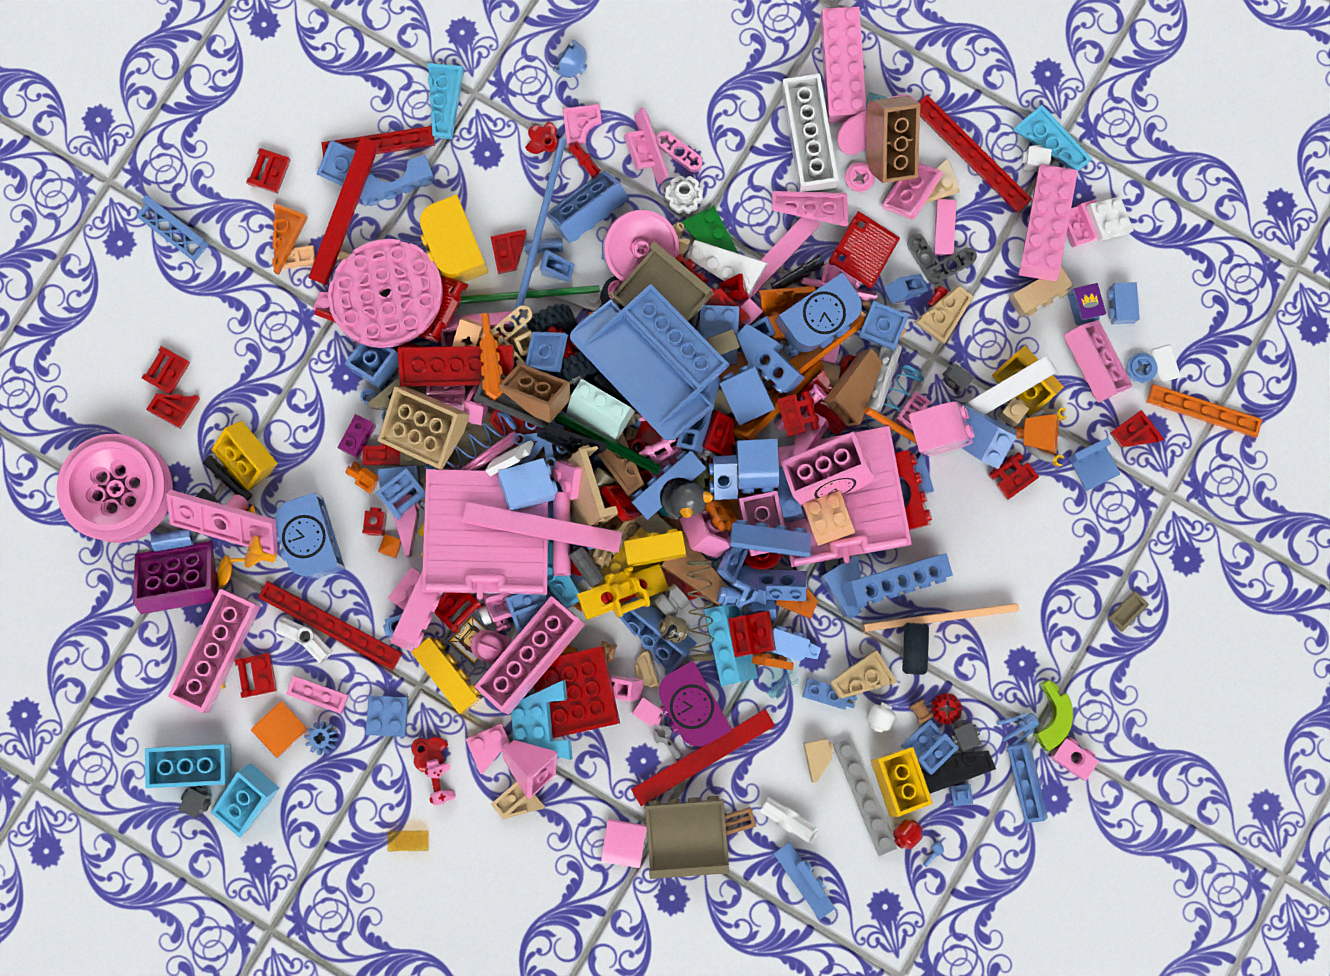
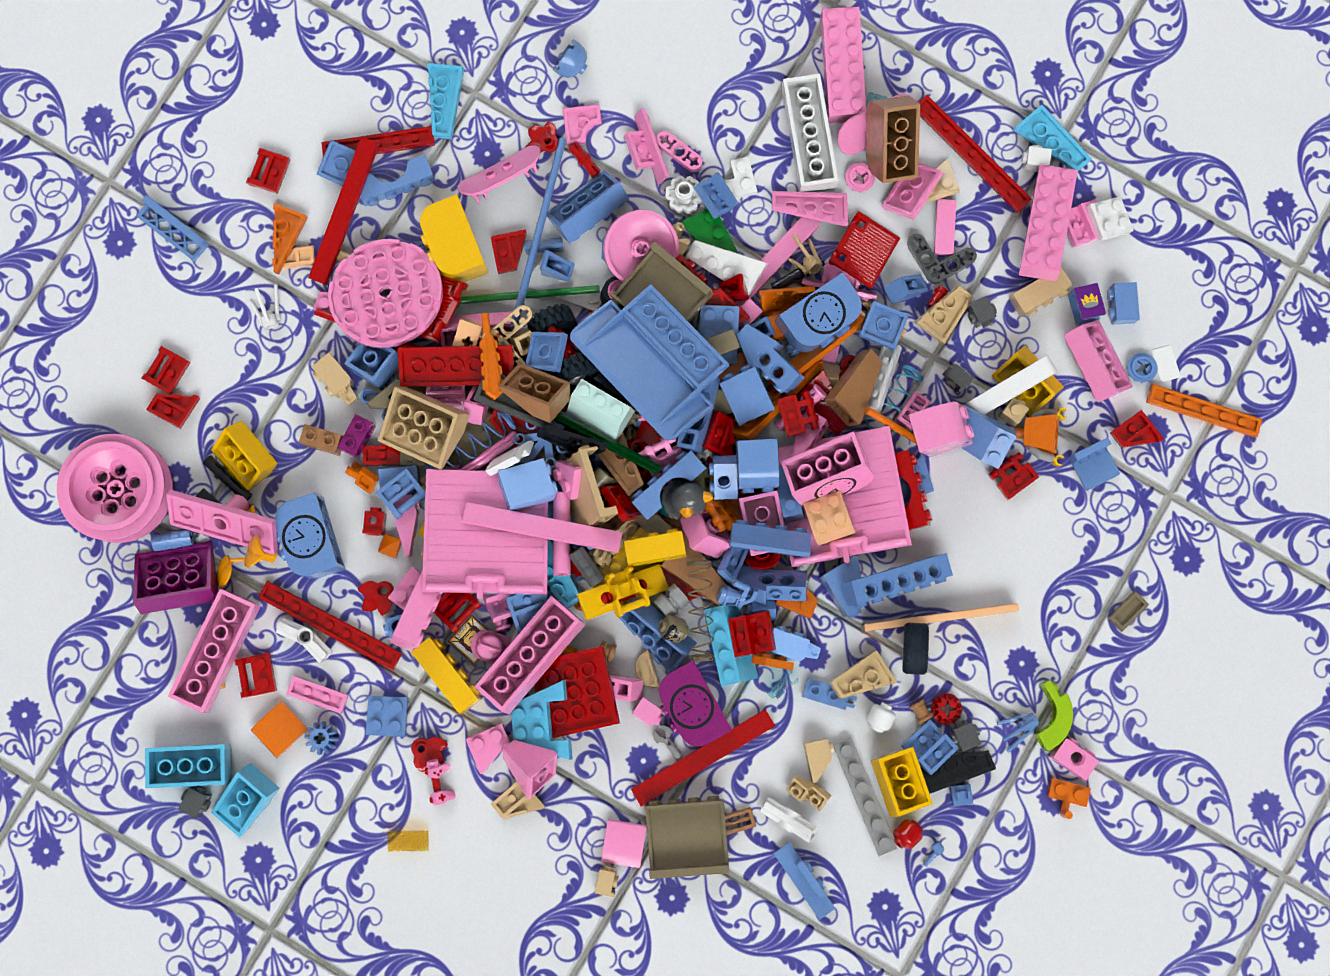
white tile [479,605,493,625] -> none
medium blue slope [1007,741,1048,823] -> none
none -> white plant [249,284,281,330]
none -> medium nougat brick [299,424,343,456]
none -> tan hinge [311,352,358,406]
none -> red plate [358,581,394,616]
none -> bright pink piece [457,146,541,203]
none -> tan brick [595,865,619,897]
none -> medium blue bracket [694,172,738,219]
none -> white plate [725,157,757,199]
none -> tan slope [786,776,832,811]
none -> tan plant [788,234,823,275]
none -> dark grey brick [966,296,997,328]
none -> orange plate [1047,778,1091,819]

